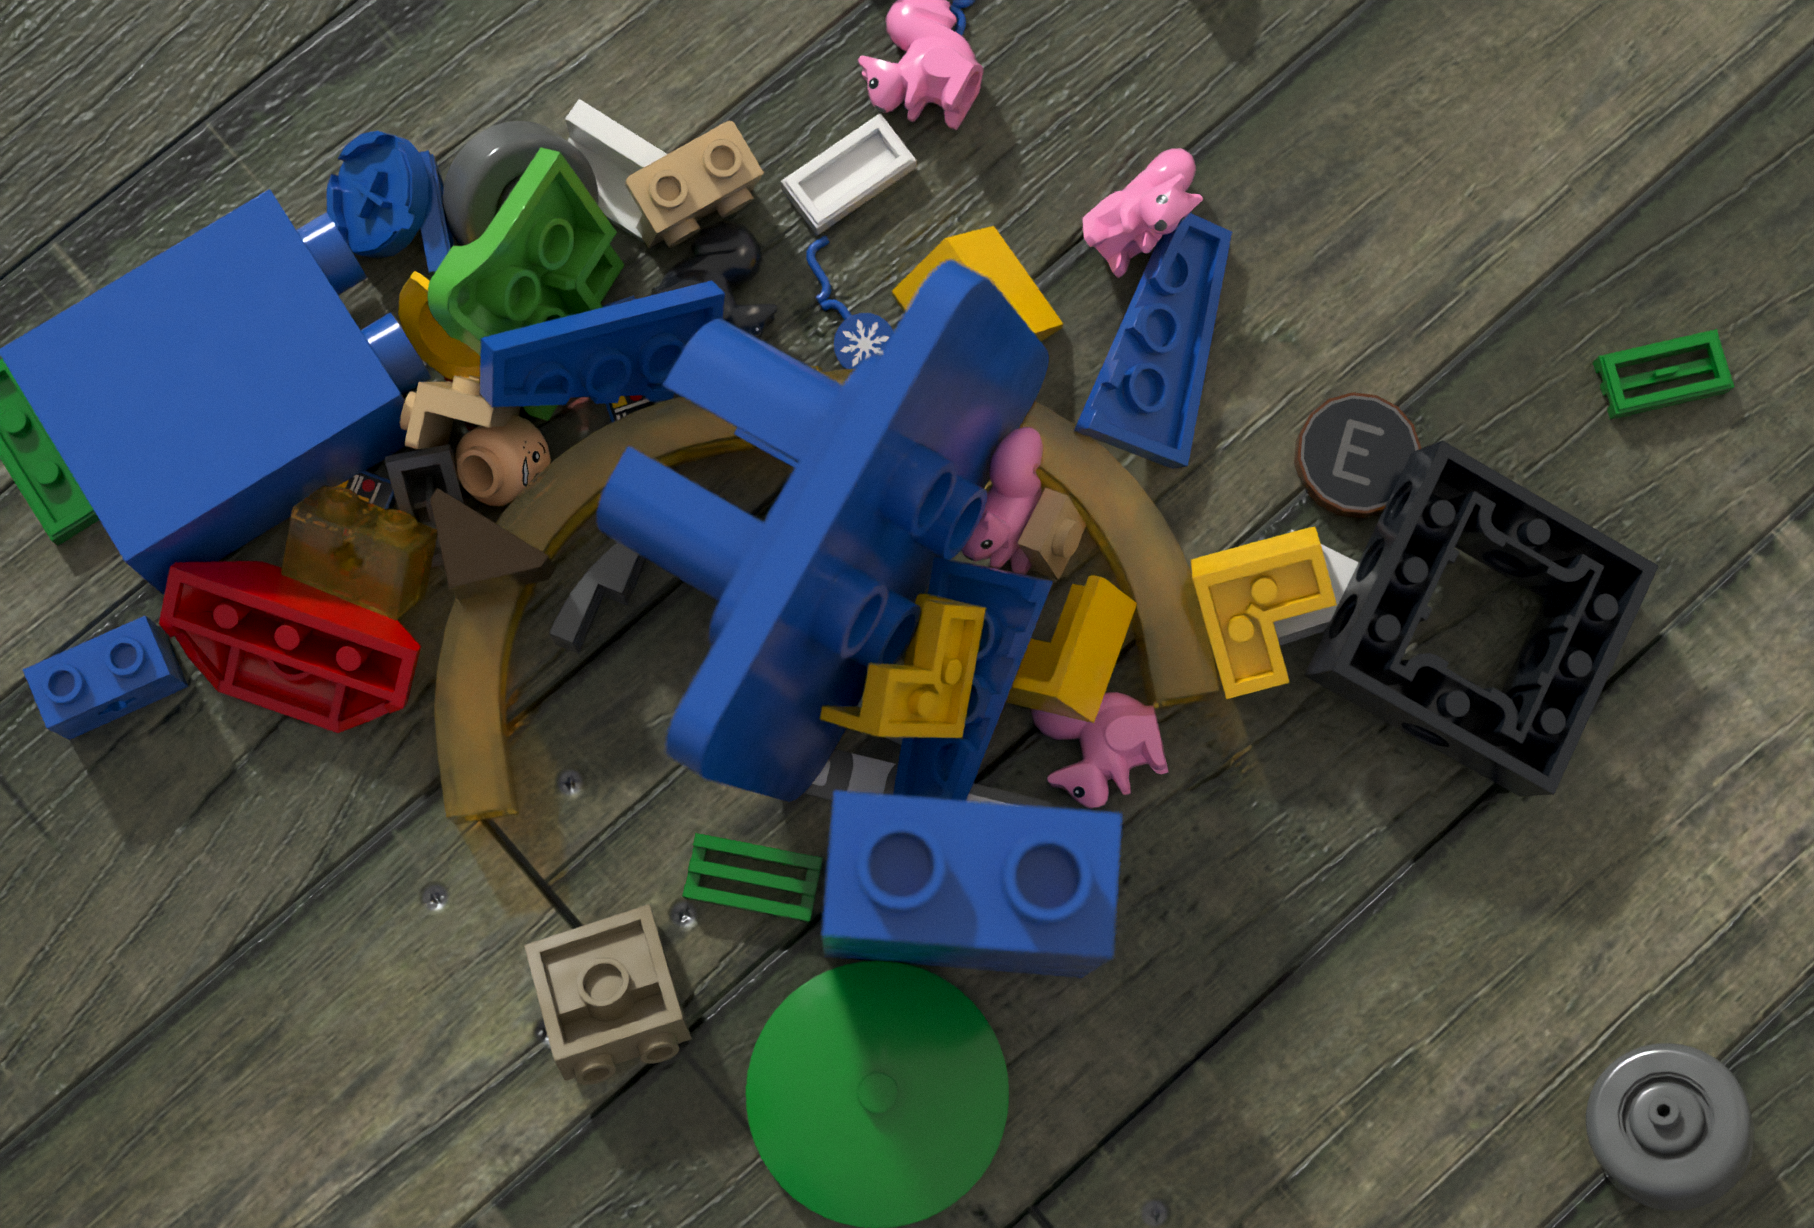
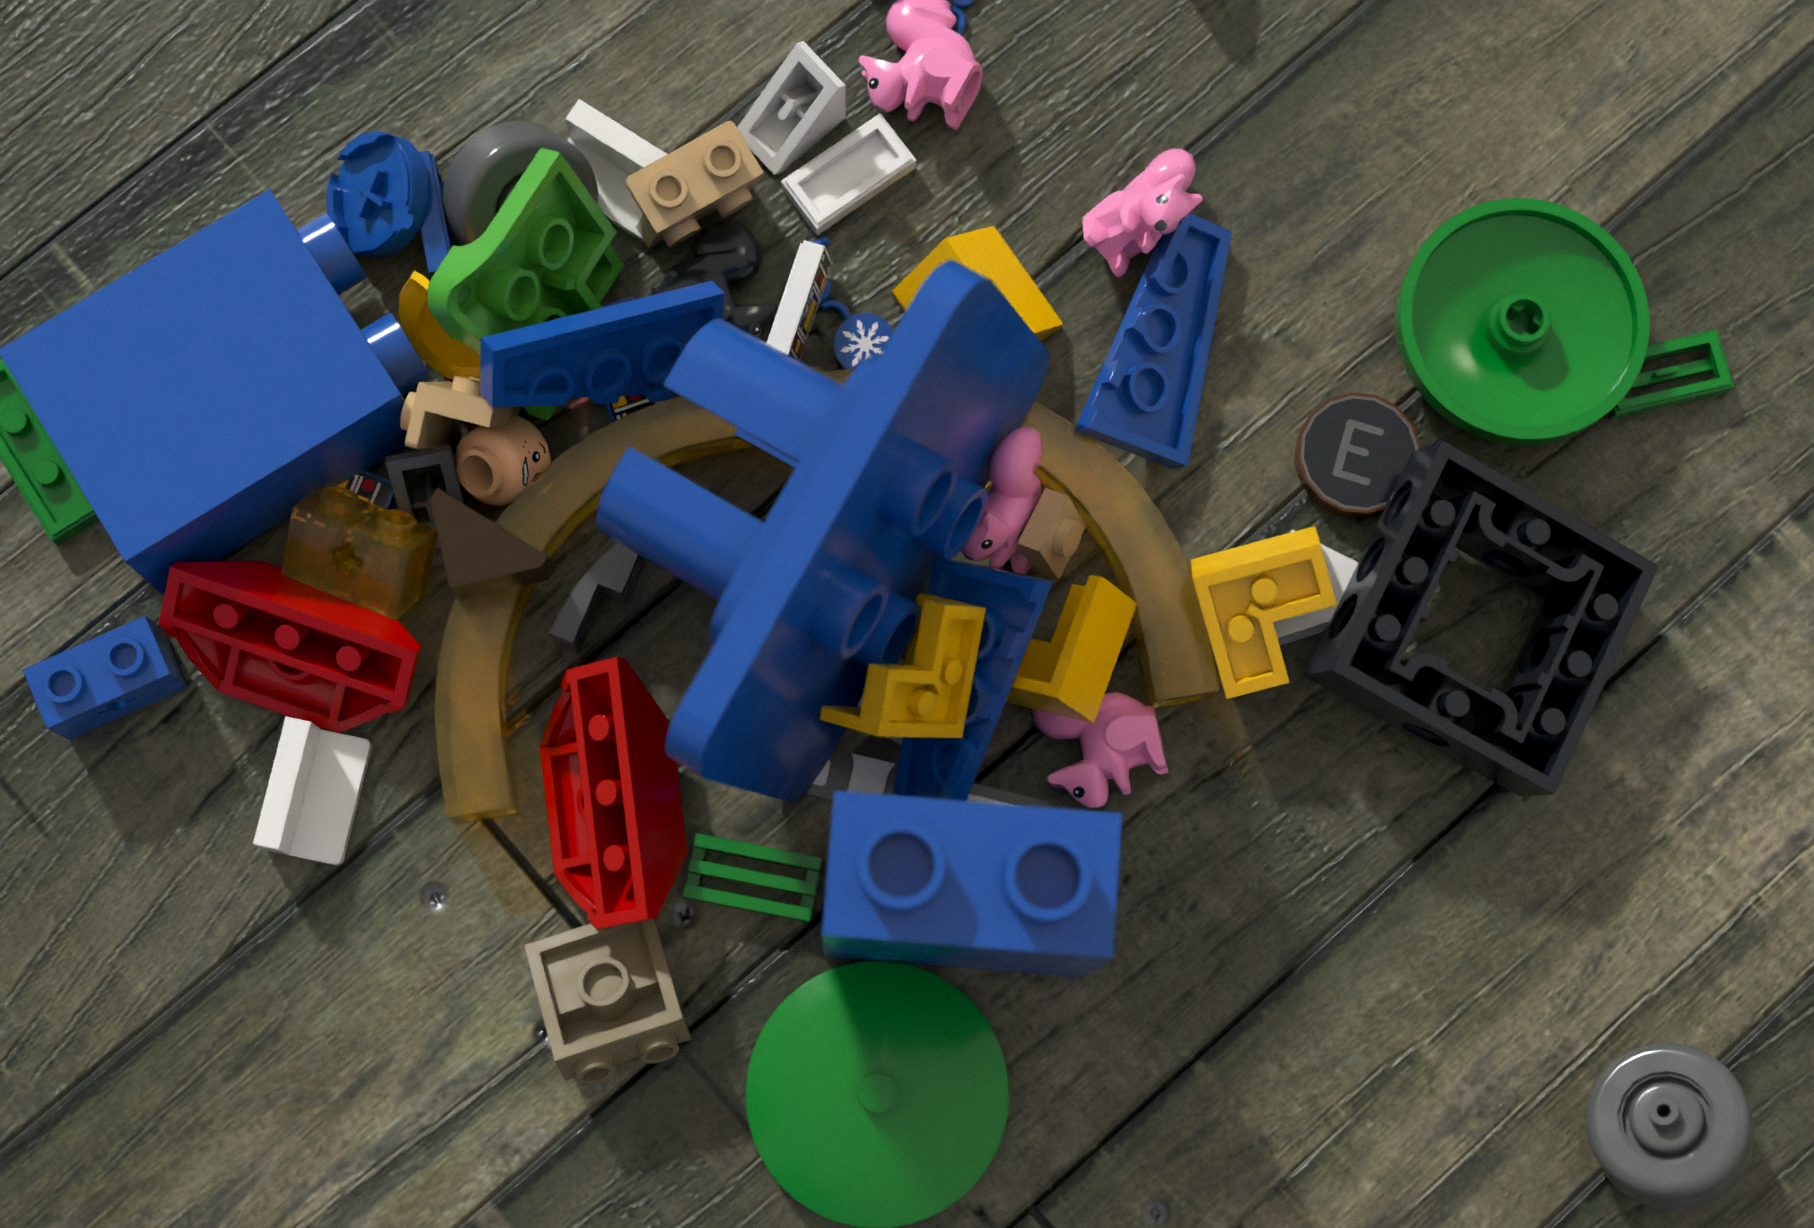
none -> white panel [253,717,372,866]
none -> red wedge [540,657,688,929]
none -> white slope [737,41,846,175]
none -> white tile [767,240,833,361]
none -> green dish [1395,198,1650,446]

